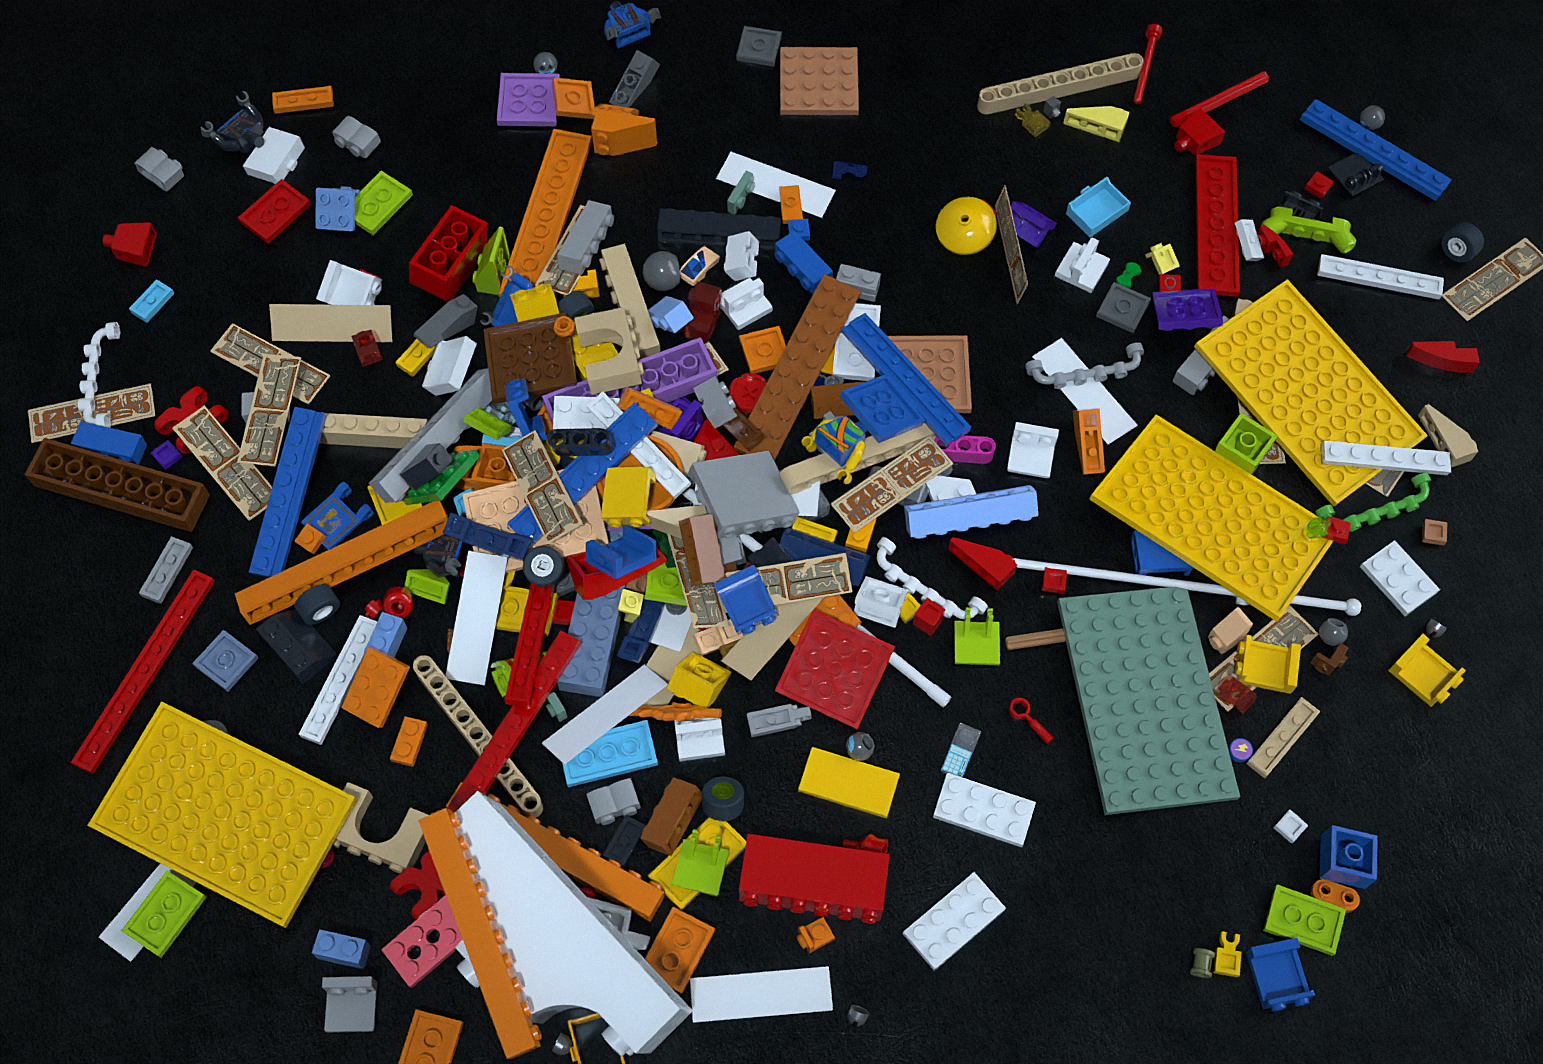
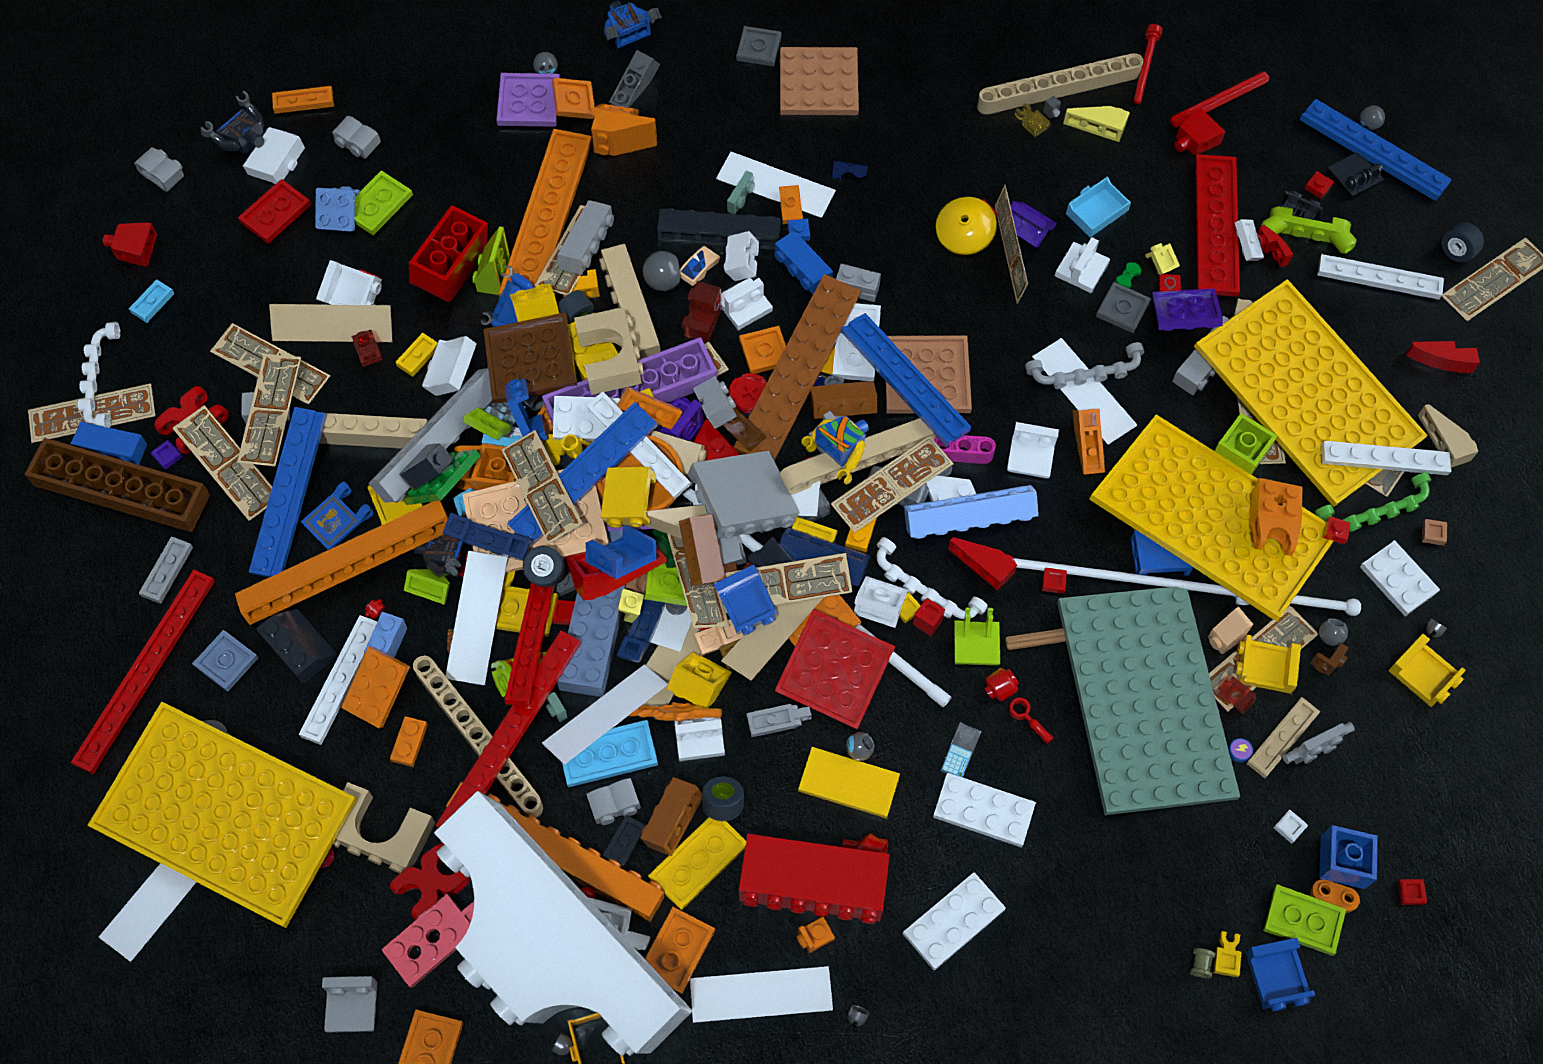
lime plate [121,870,206,958] -> none
black wheel [294,584,340,625] -> none
orange plate [295,523,327,554] -> none
medium blue brick [312,929,371,969] -> none
red head [383,586,413,618] -> none
dark grey slope [414,294,478,348] -> none
orange brick [418,808,542,1059] -> none
black beam [547,428,615,456] -> none
orange plate [554,316,575,337] -> none
light blue brick [648,296,693,333] -> none
lime plate [672,829,729,896] -> none
blue plate [839,374,926,443] -> none
clear neon green plate [1307,517,1331,539] -> none
none -> red head [984,668,1019,701]
none -> orange brick [1250,478,1302,556]
none -> light grey plate [1283,722,1354,764]
none -> red tile [1398,879,1427,905]

